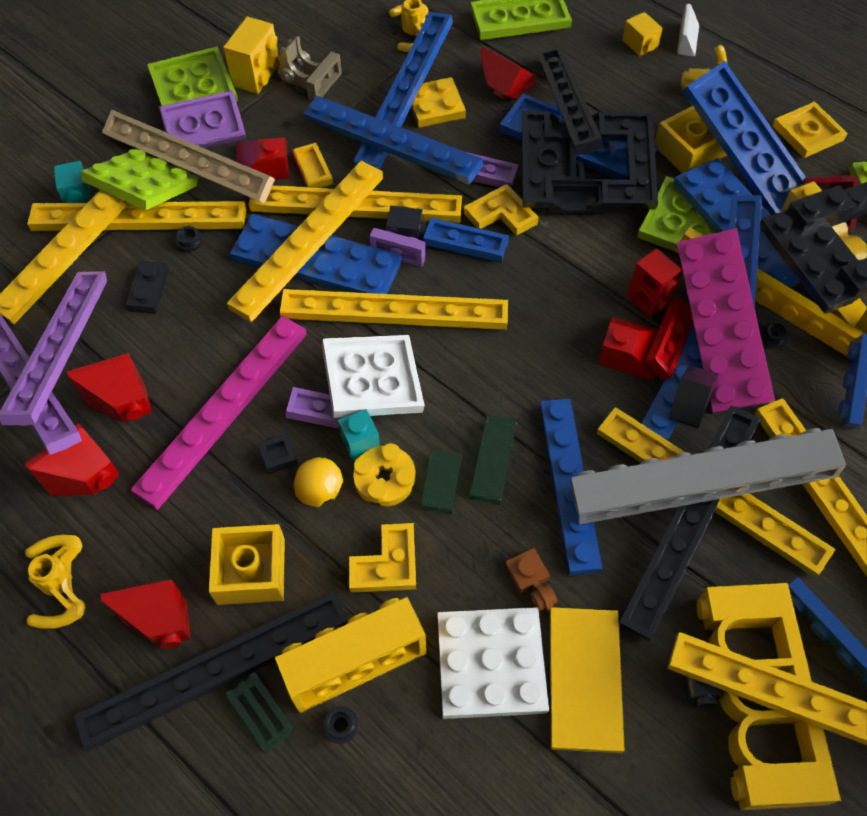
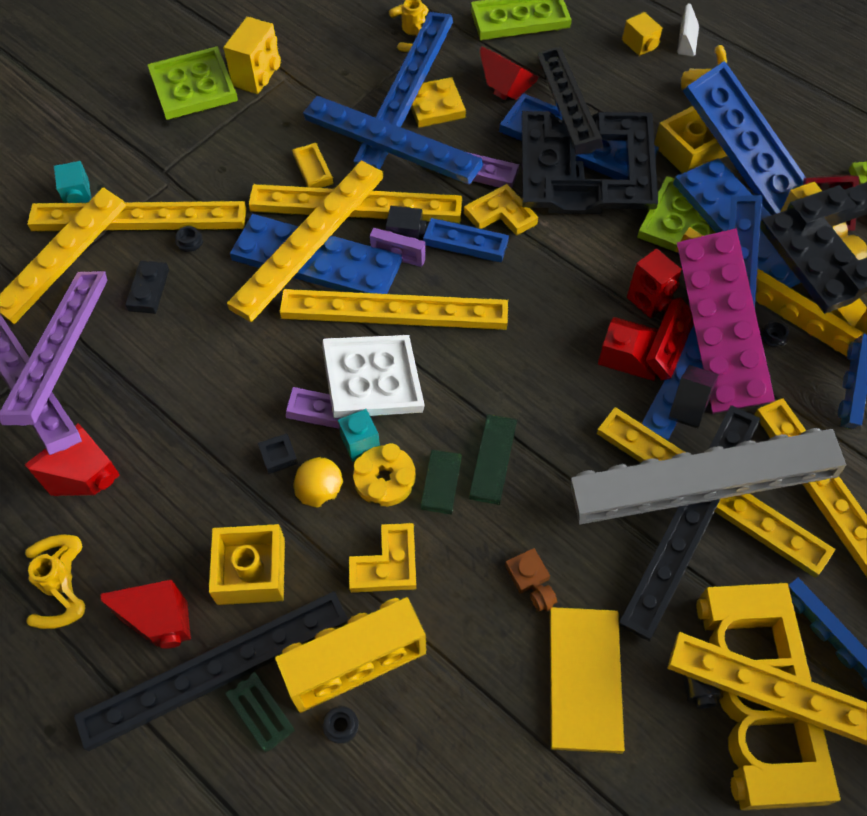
red slope [67,353,152,422] -> none
lime plate [81,149,198,211] -> none
tan plate [102,110,275,204] -> none
dark pink plate [130,316,307,510] -> none
medium lavender tile [159,90,247,148] -> none
red slope [236,138,289,180] -> none
dark tan tile [278,36,342,102] -> none
white plate [438,608,549,719] -> none
blue plate [540,399,603,576] -> none
yellow plate [772,102,847,158] -> none

